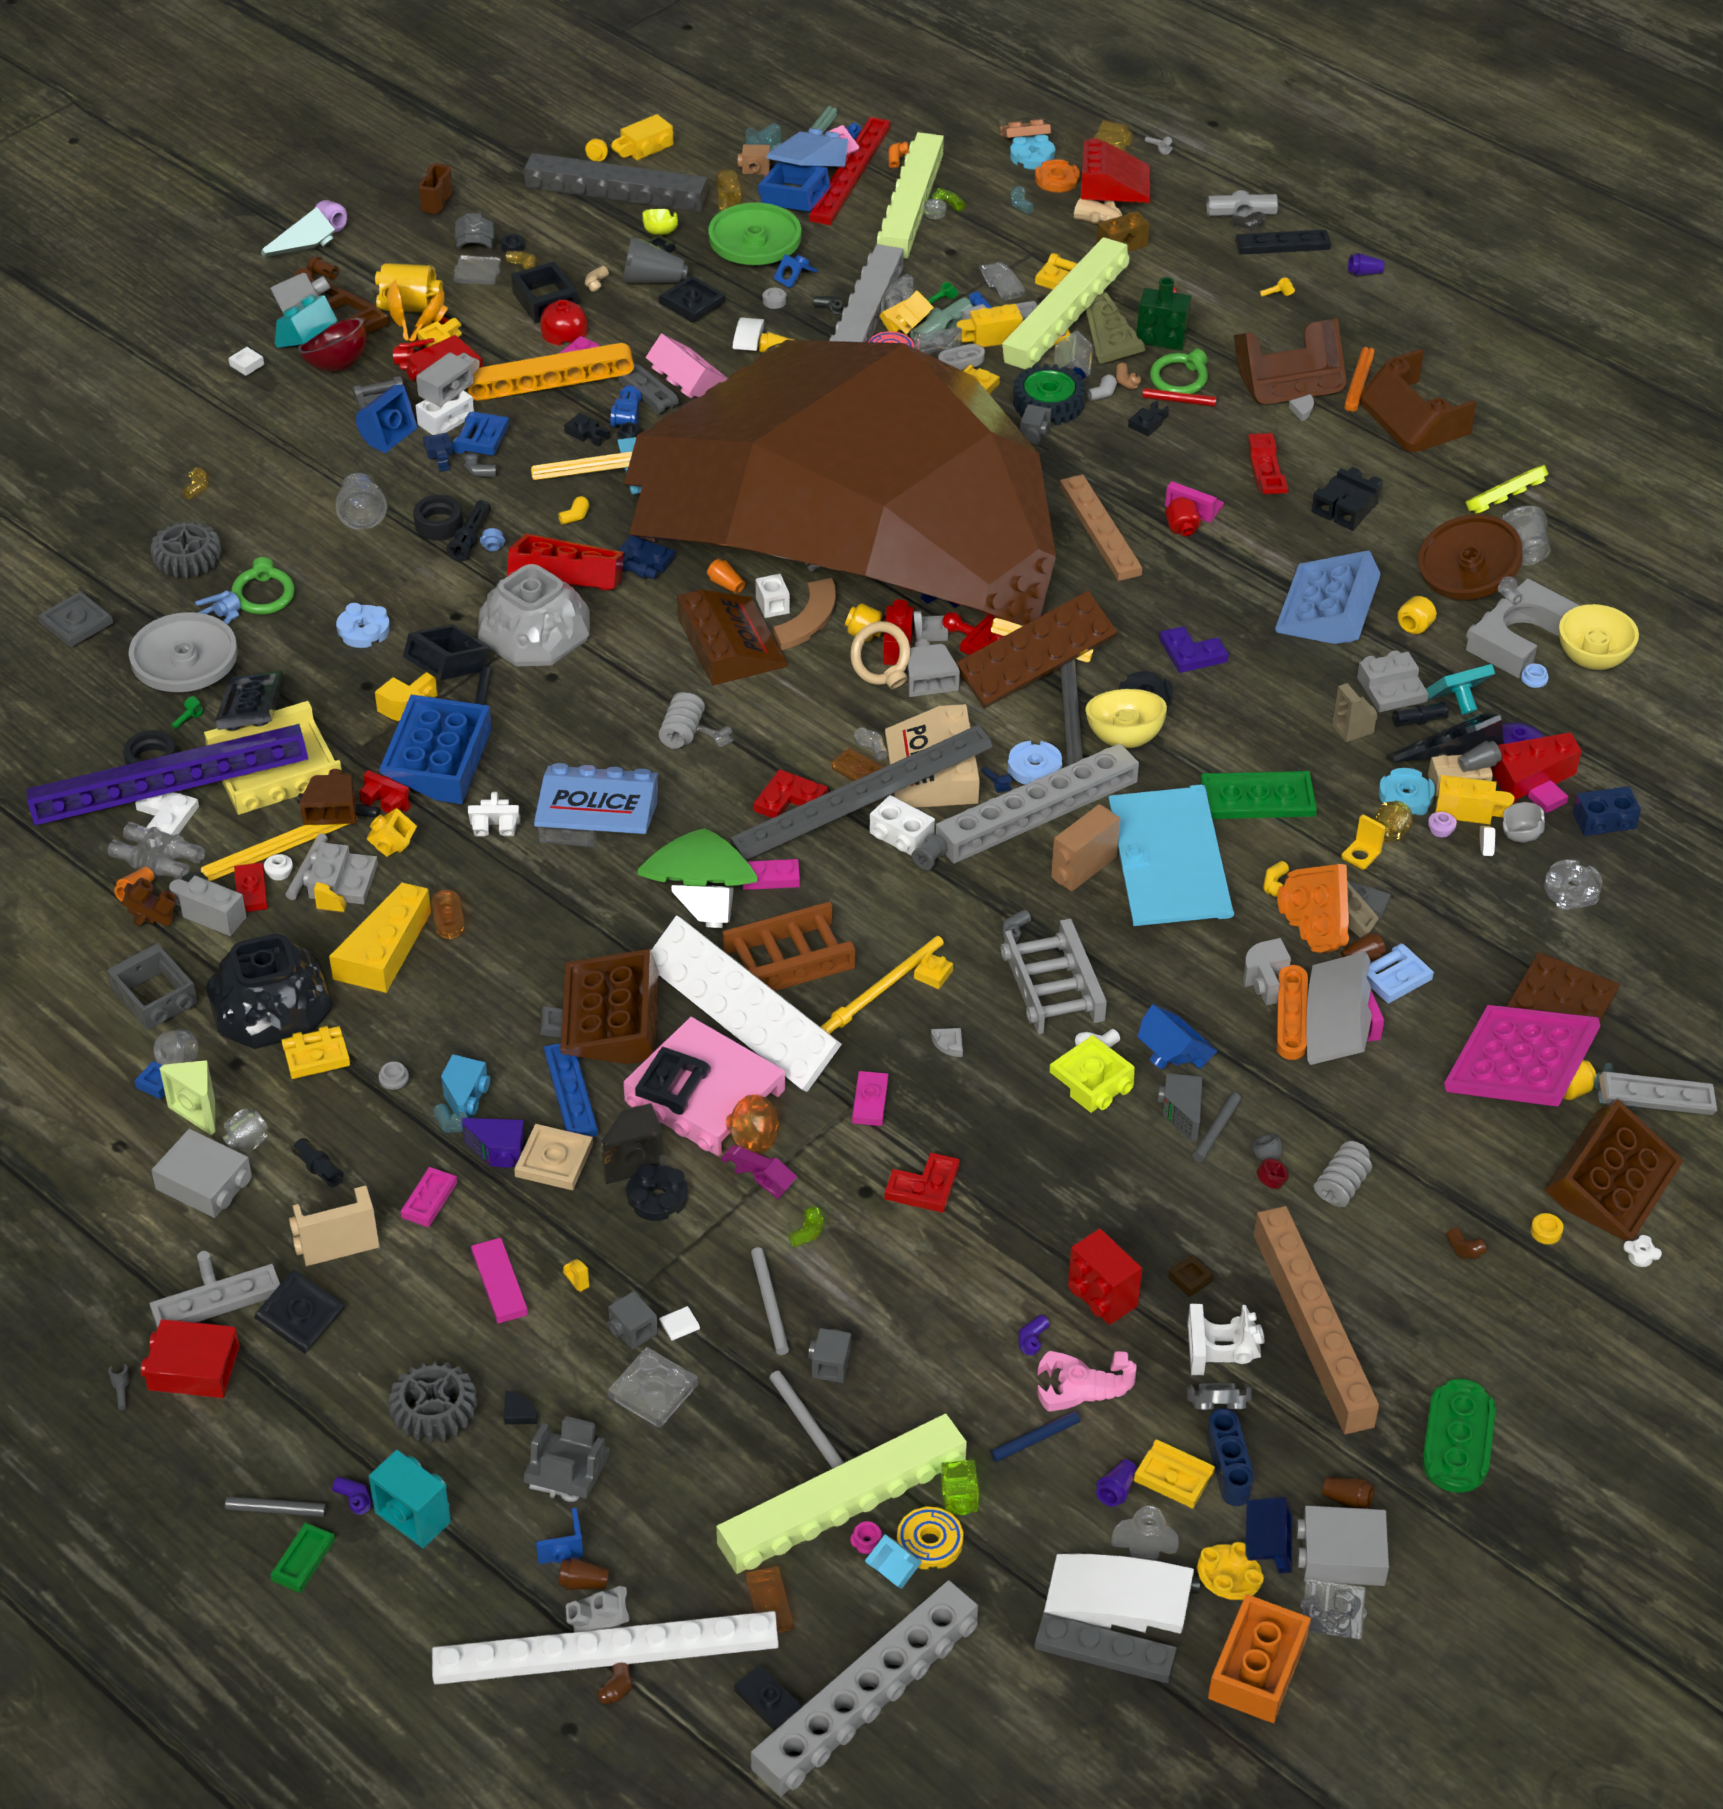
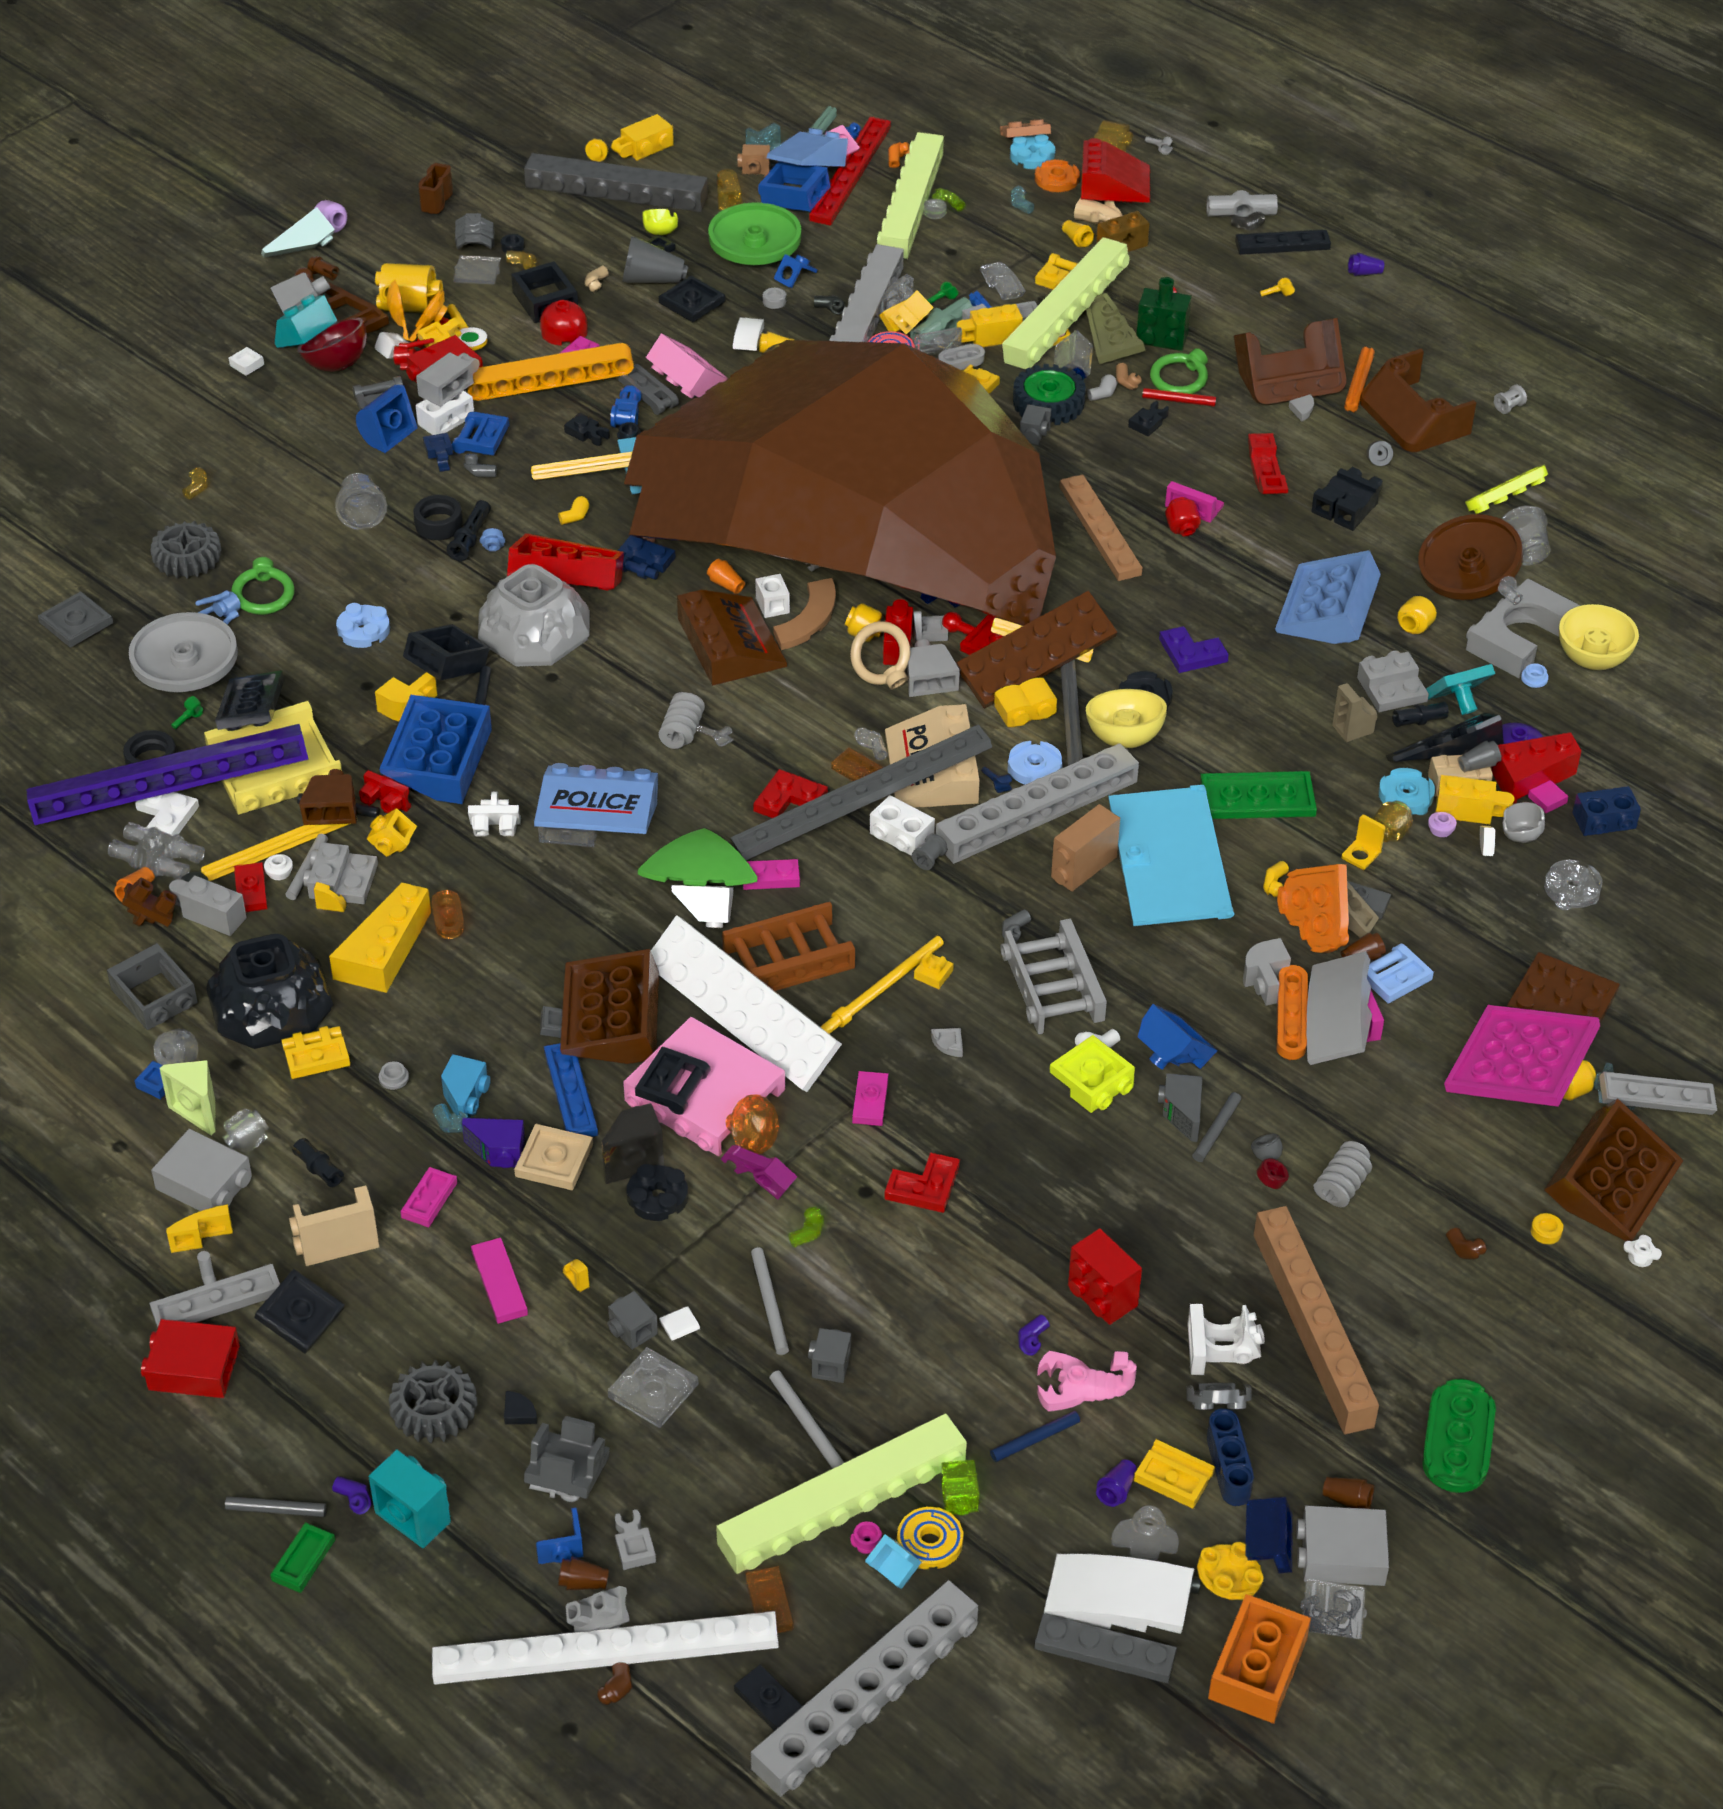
dark grey hand [108,1364,130,1410] -> none
dark brown plate [1168,1255,1213,1297] -> none
none -> yellow slope [166,1204,233,1253]
none -> white slope [375,332,409,358]
none -> piece [447,304,487,351]
none -> light grey plate [615,1509,656,1570]
none -> yellow brick [994,678,1057,727]
none -> yellow cone [1062,220,1094,247]
none -> tile [1366,441,1393,466]
none -> light grey bush [1494,384,1527,414]

